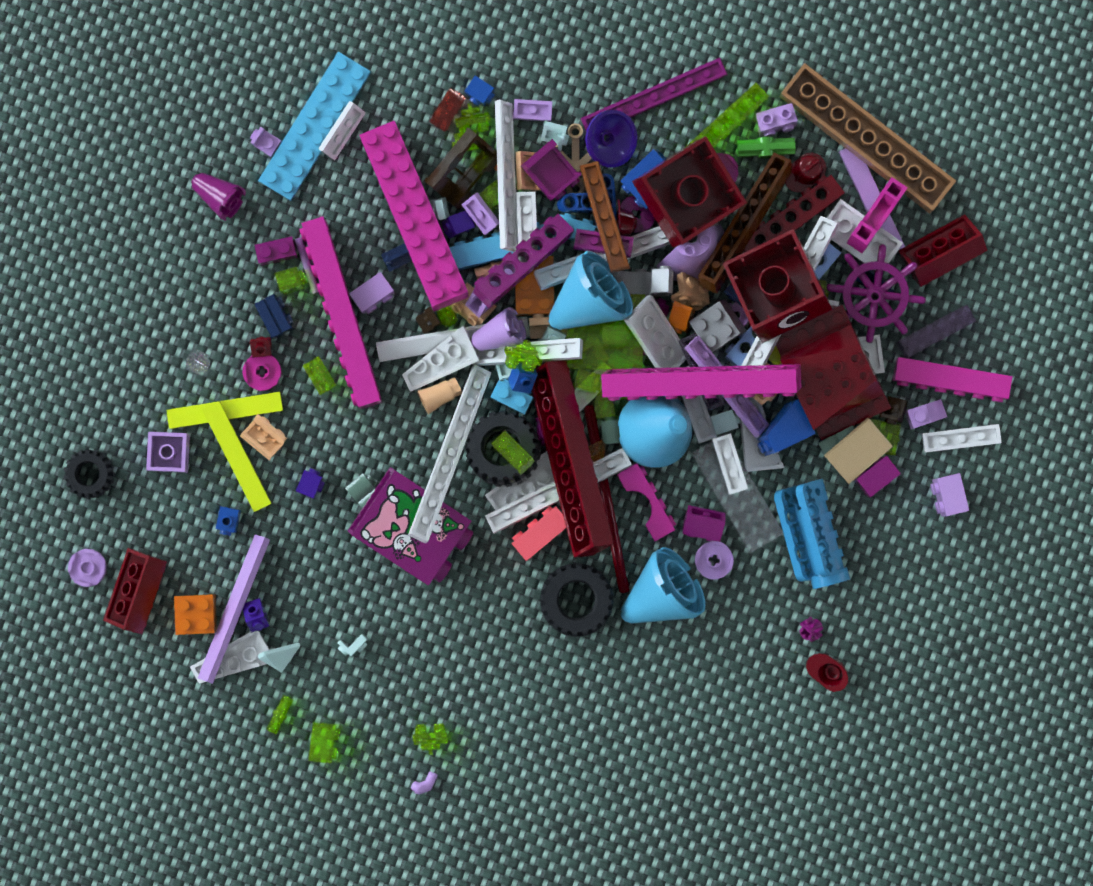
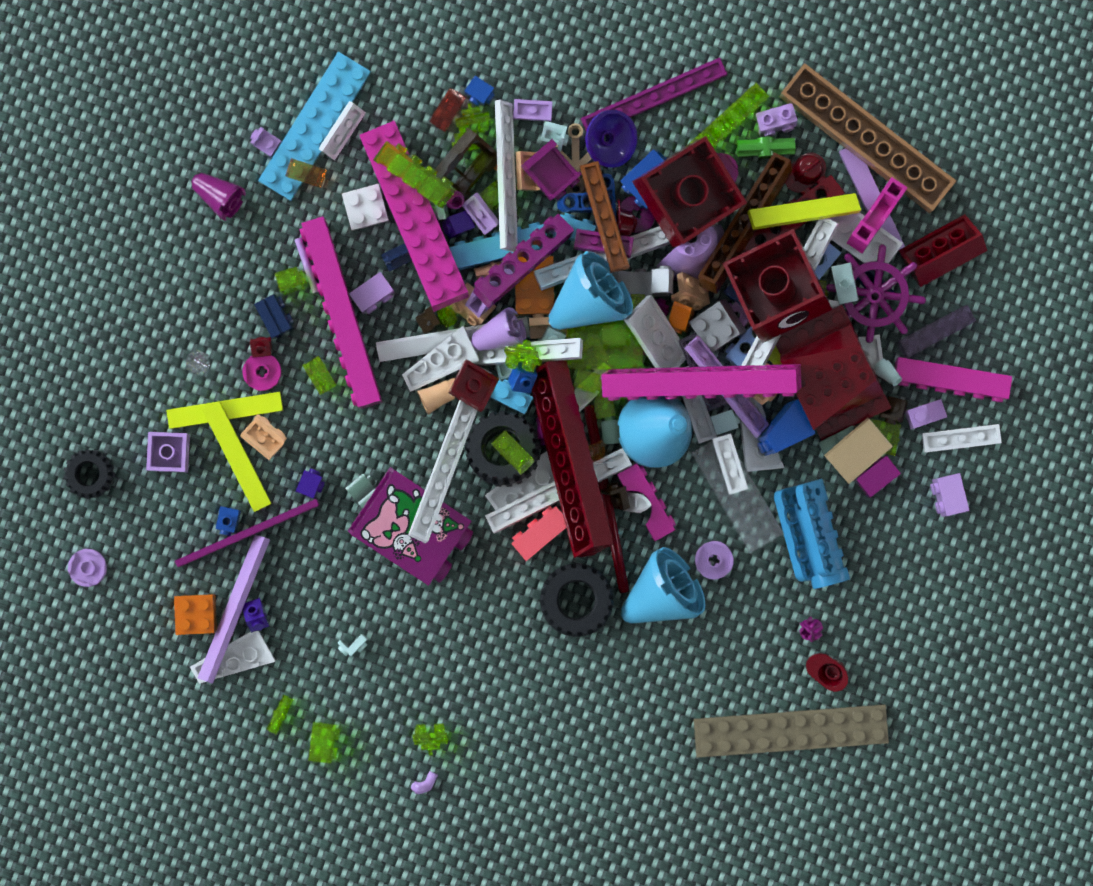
dark red slope [103,548,167,634] -> none
magenta brick [254,236,298,266] -> none
light aqua slope [258,643,300,673] -> none
white plate [516,192,538,267] -> none
magenta brick [682,505,726,542] -> none
none -> magenta tile [175,499,320,567]
none -> clear orange tile [285,158,327,188]
none -> white plate [342,184,389,231]
none -> clear neon green wedge [373,141,456,208]
none -> magenta cone [441,185,464,209]
none -> dark red plate [448,359,499,412]
none -> dark brown bracket [601,482,630,510]
none -> white plate [623,492,652,513]
none -> dark tan plate [693,704,889,758]
none -> neon yellow tile [748,193,861,230]
none -> light aqua plate [831,262,859,304]
none -> light aqua cone [874,359,902,386]

